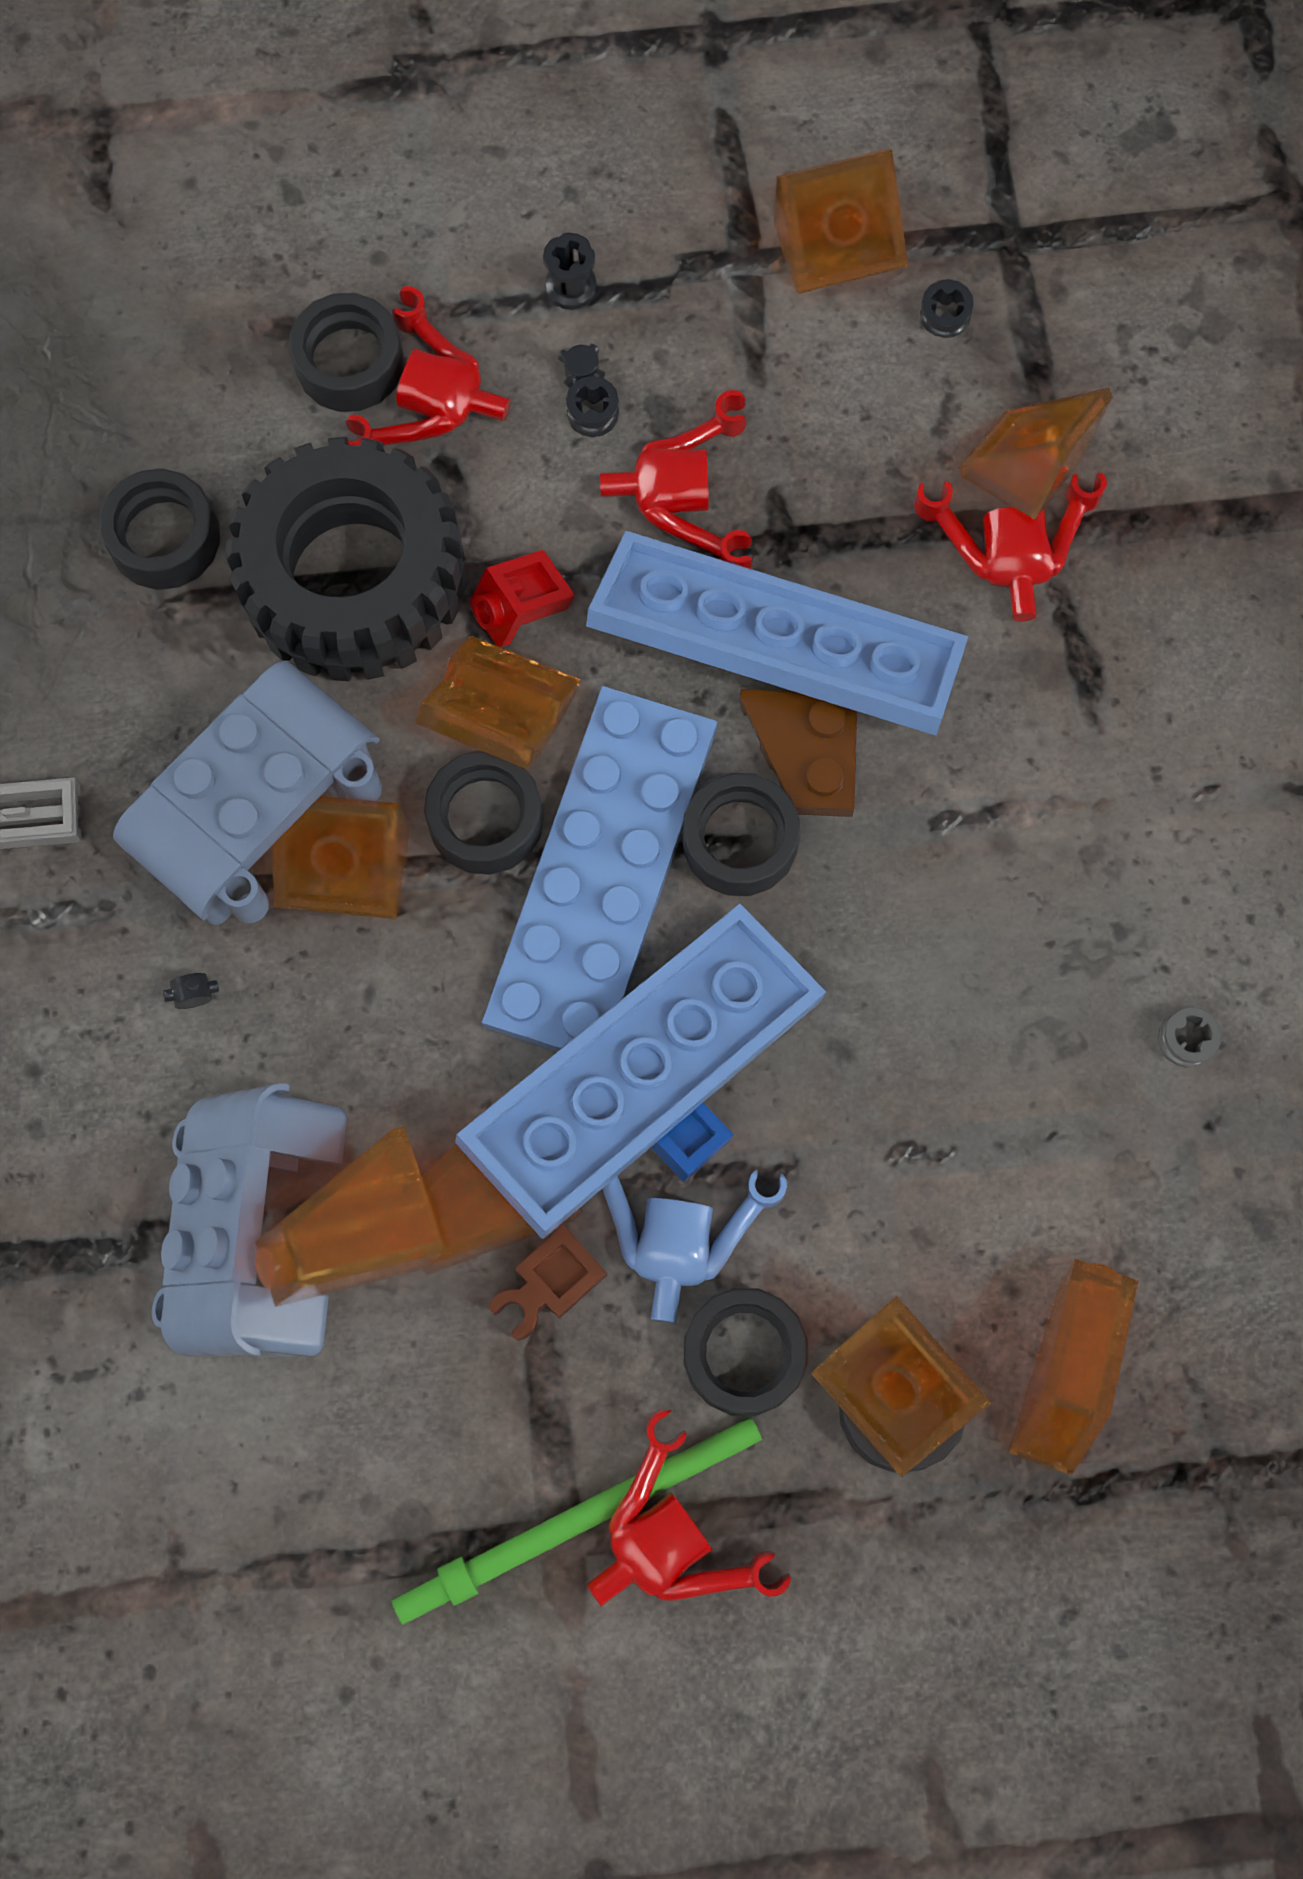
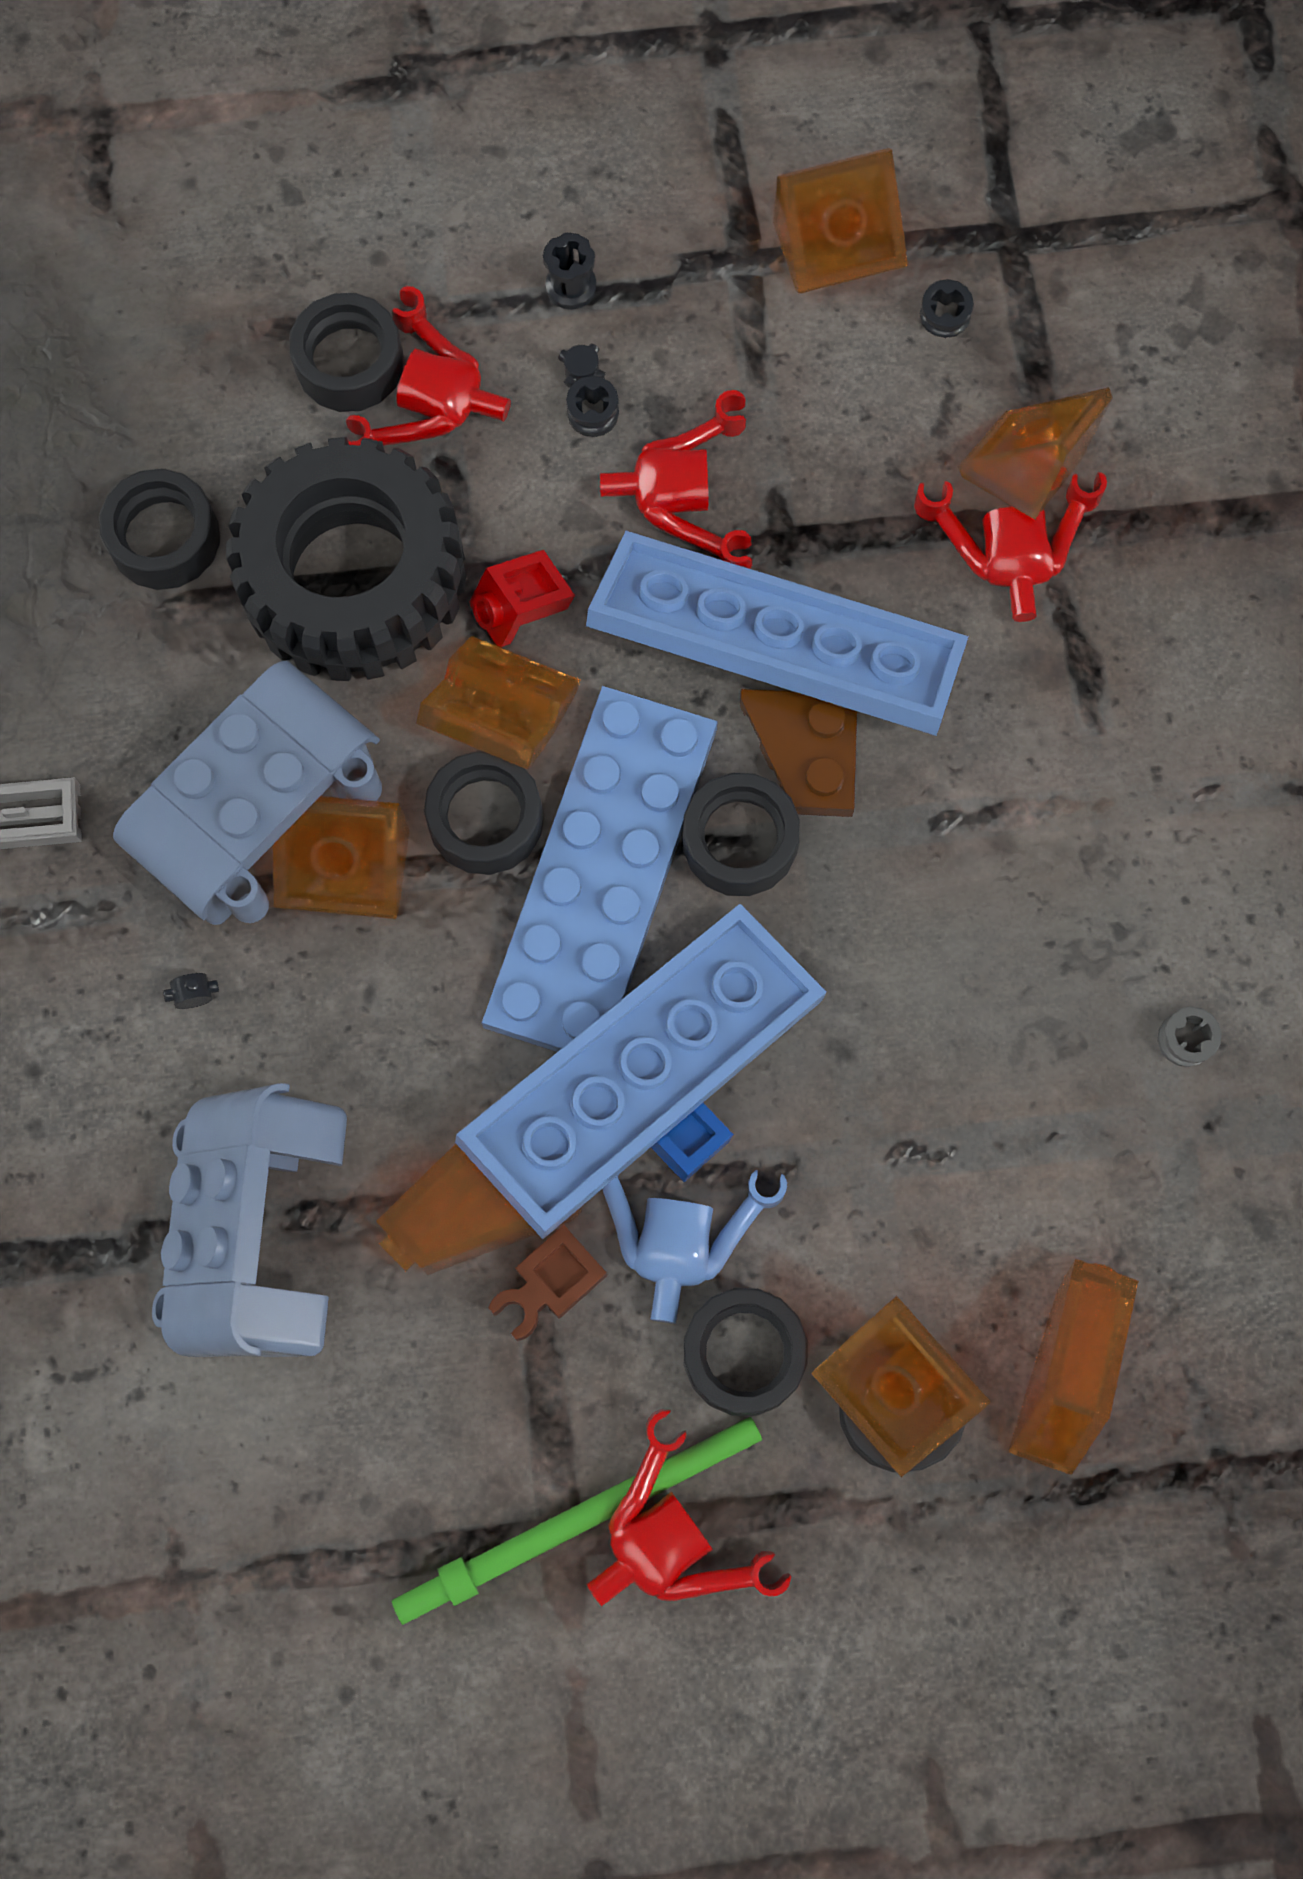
clear orange slope [255,1126,446,1307] -> none

